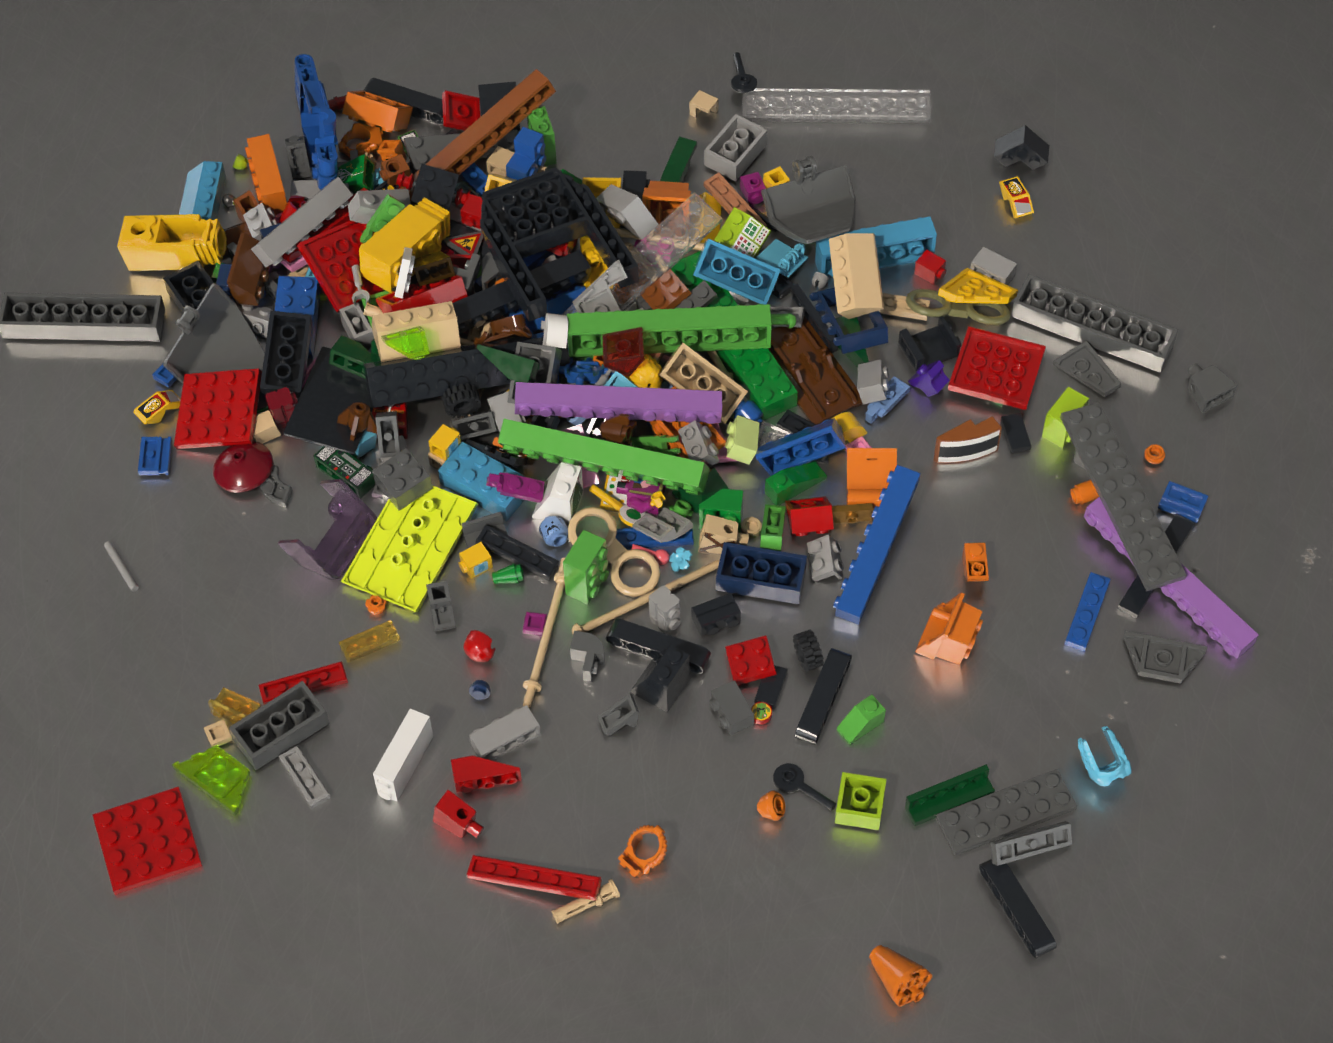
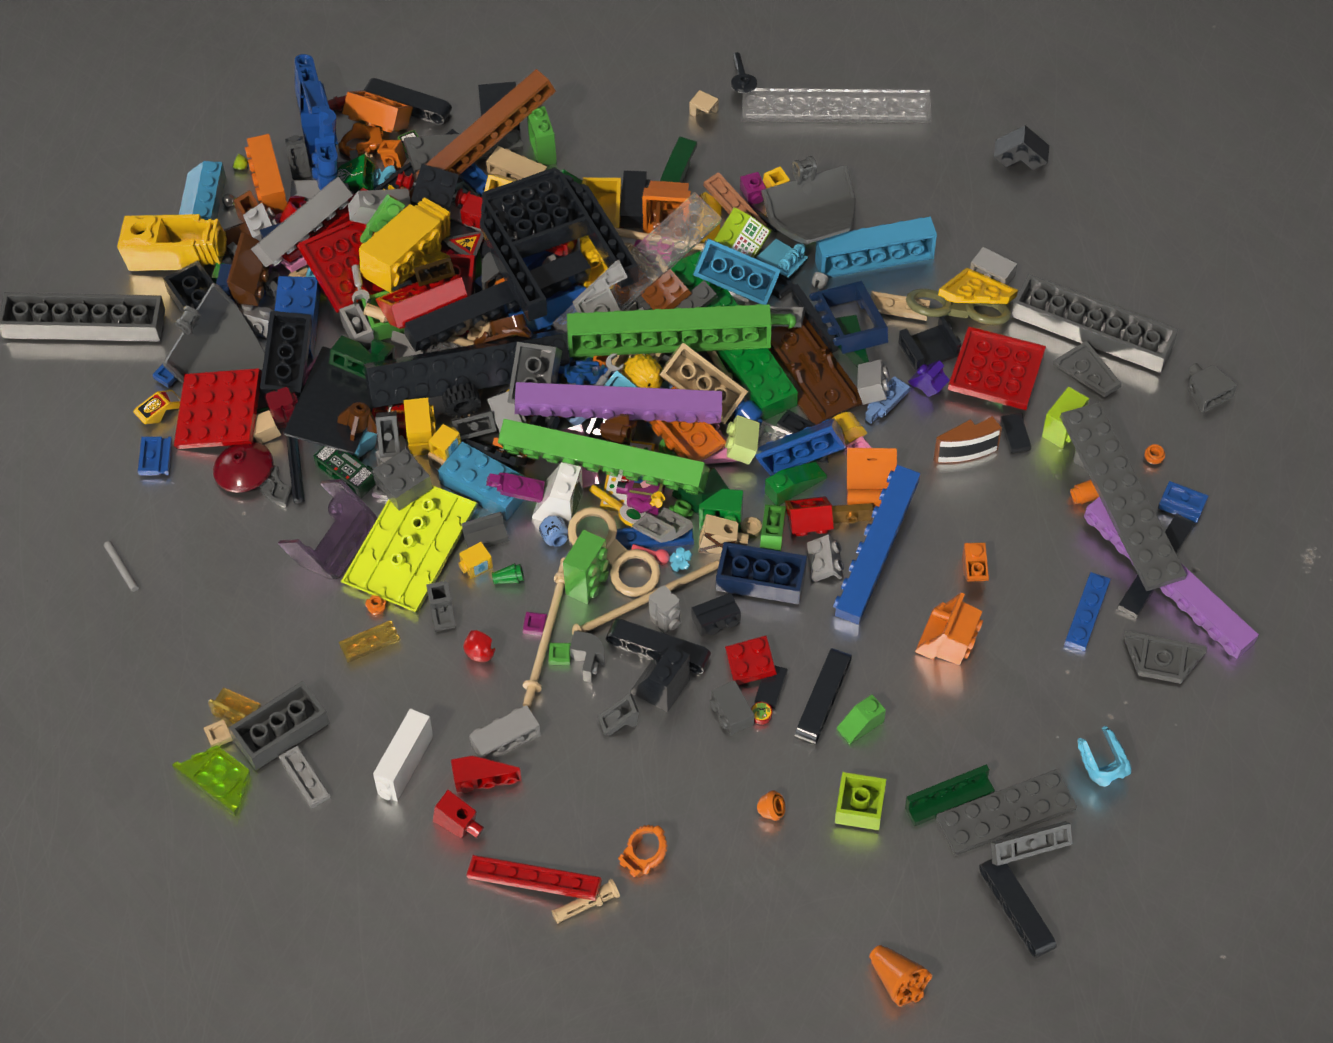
red plate [92,786,202,895] -> none
red tile [259,661,348,705] -> none
tan slope [372,301,461,362] -> none
dark orange brick [379,154,410,186] -> none
clear neon green slope [381,326,430,360] -> none
white plate [395,247,415,298] -> none
red plate [442,90,480,131] -> none
dark grey slope [453,253,481,296] -> none
dark blue plate [469,680,491,700] -> none
black tile [475,525,559,581] -> none
dark green slope [477,344,540,386] -> none
blue brick [506,127,546,180] -> none
white brick [541,313,568,348] -> none
light grey wedge [596,184,659,240] -> none
clear red slope [602,327,645,377] -> none
bright green hinge [631,435,681,455] -> none
light grey bracket [678,420,720,465] -> none
light grey brick [704,114,767,181] -> none
black piece [773,763,836,811] -> none
black tyre [793,629,824,672] -> none
tan slope [829,233,884,319] -> none
red brick [914,249,947,285] -> none
slope [999,176,1034,218] -> none
none -> black axle [286,436,305,504]
none -> yellow piece [404,398,436,456]
none -> bright green tile [548,643,571,666]

